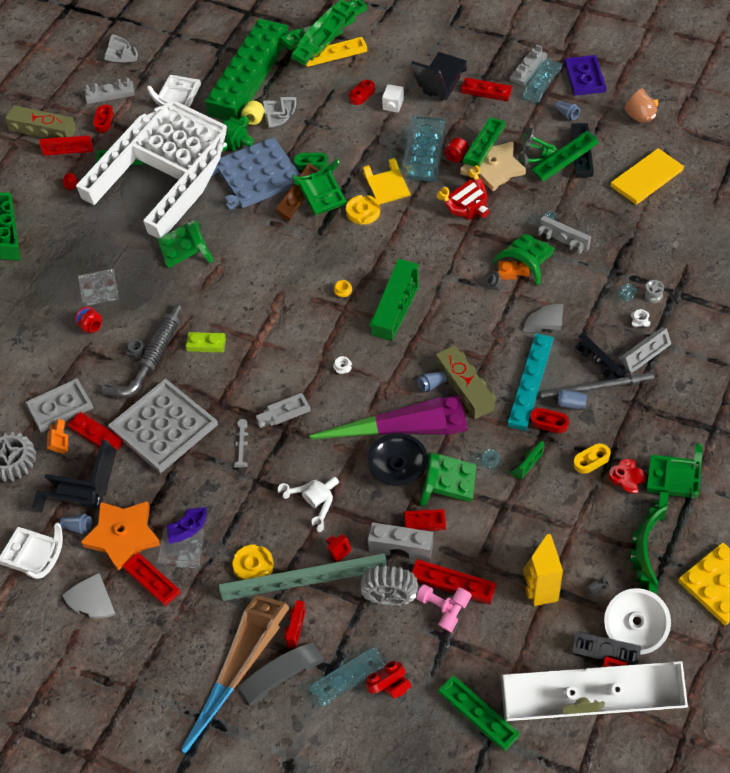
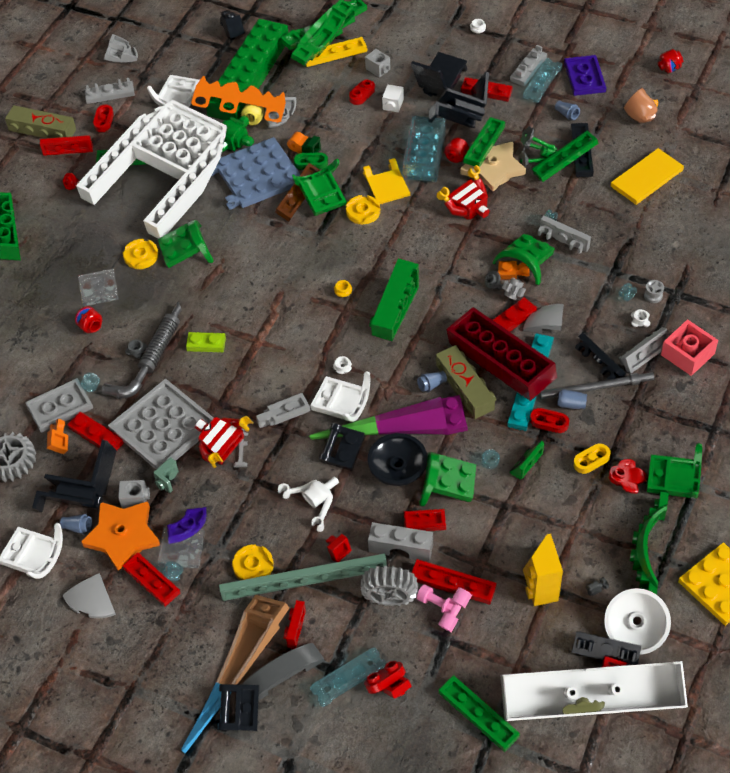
none -> clear light blue bush [81,373,100,392]
none -> light grey brick [118,480,150,509]
none -> yellow tile [123,239,159,269]
none -> sand green bracket [153,457,179,493]
none -> clear light blue bush [162,561,184,581]
none -> orange piece [191,76,286,123]
none -> torso [195,416,254,468]
none -> black plate [217,684,259,731]
none -> black brick [220,10,245,38]
none -> leg [287,132,321,154]
none -> white piece [310,371,370,422]
none -> black plate [318,423,365,471]
none -> light grey brick [365,49,390,78]
none -> black piece [428,72,489,128]
none -> dark red brick [446,307,557,401]
none -> white plate [470,19,486,33]
none -> red plate [493,297,537,332]
none -> light grey gear [502,278,526,300]
none -> red head [658,49,684,74]
none -> coral brick [661,319,718,376]

